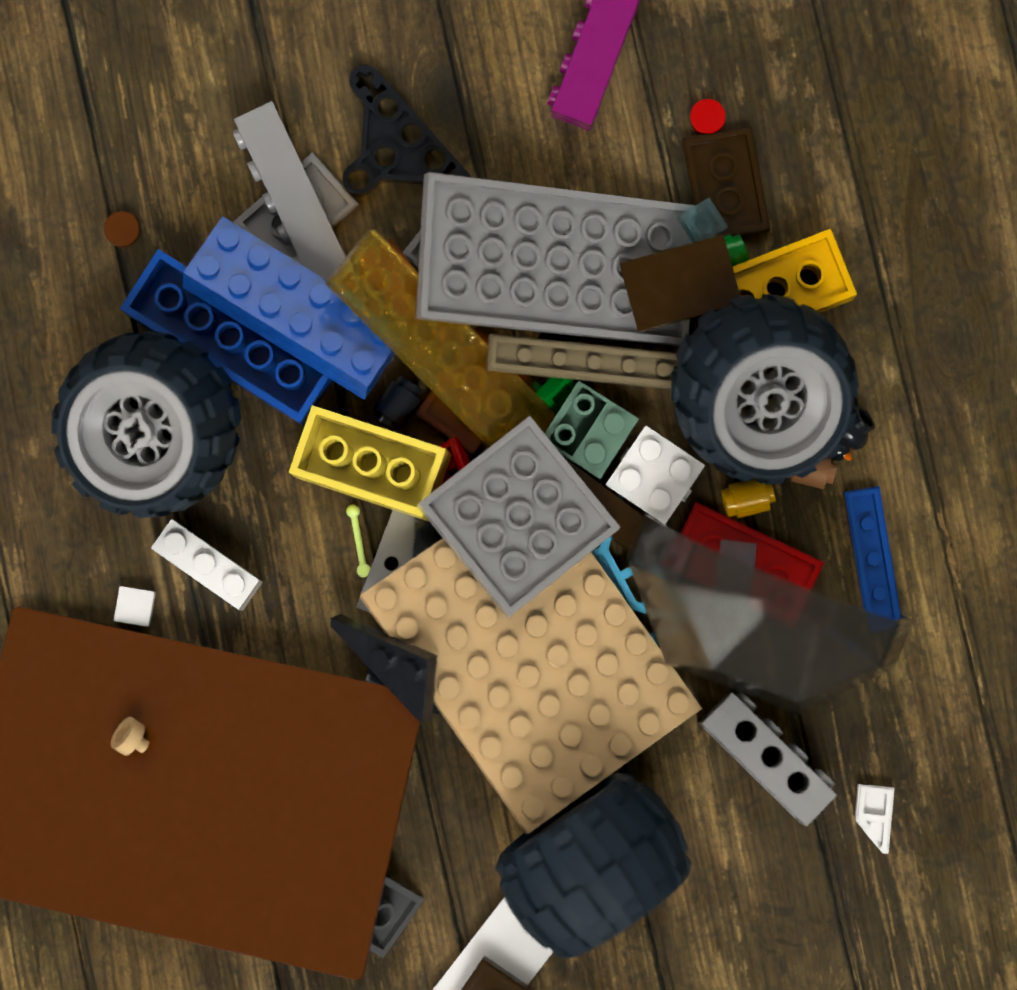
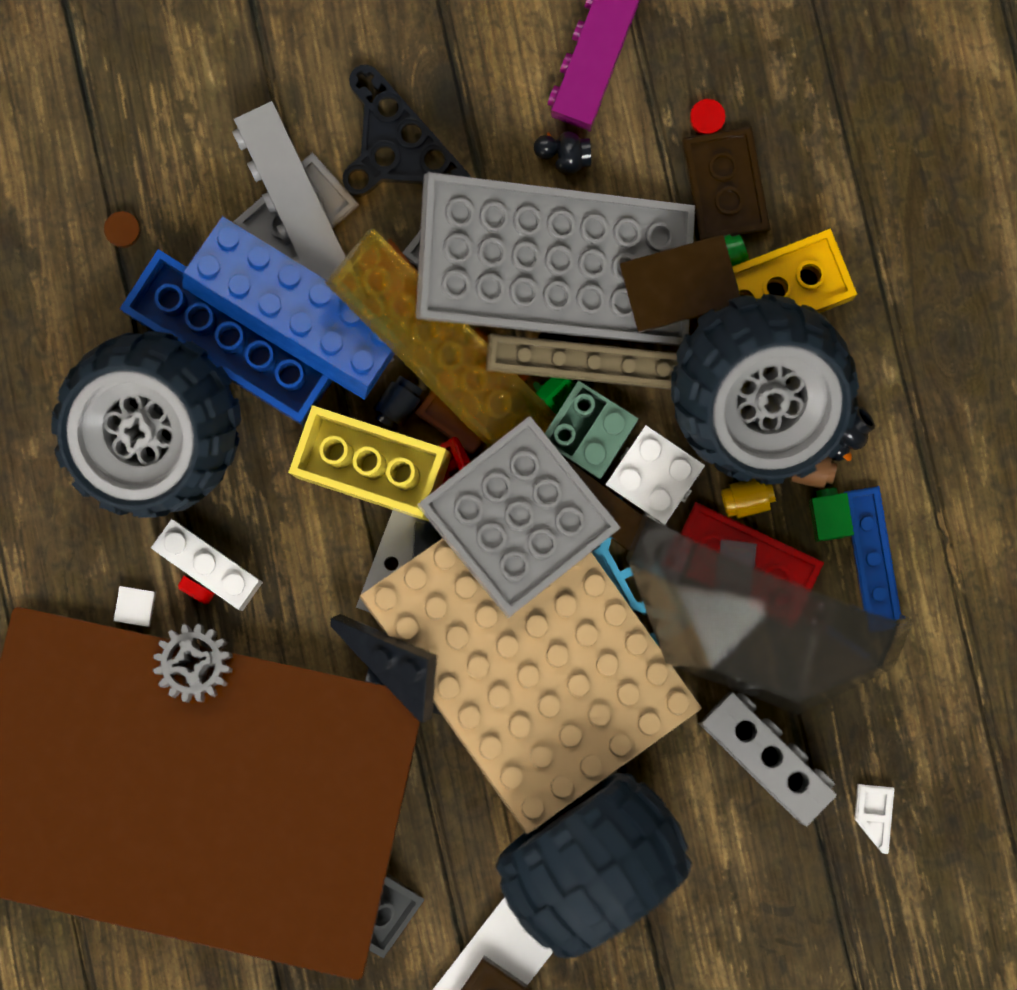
tan tile [111,717,149,756] -> none
yellowish green hinge [346,504,371,578] -> none
clear light blue plate [677,198,728,242] -> none
none -> light grey gear [153,624,233,703]
none -> red tile [178,575,215,605]
none -> black animal [533,131,591,176]
none -> green brick [809,488,854,542]

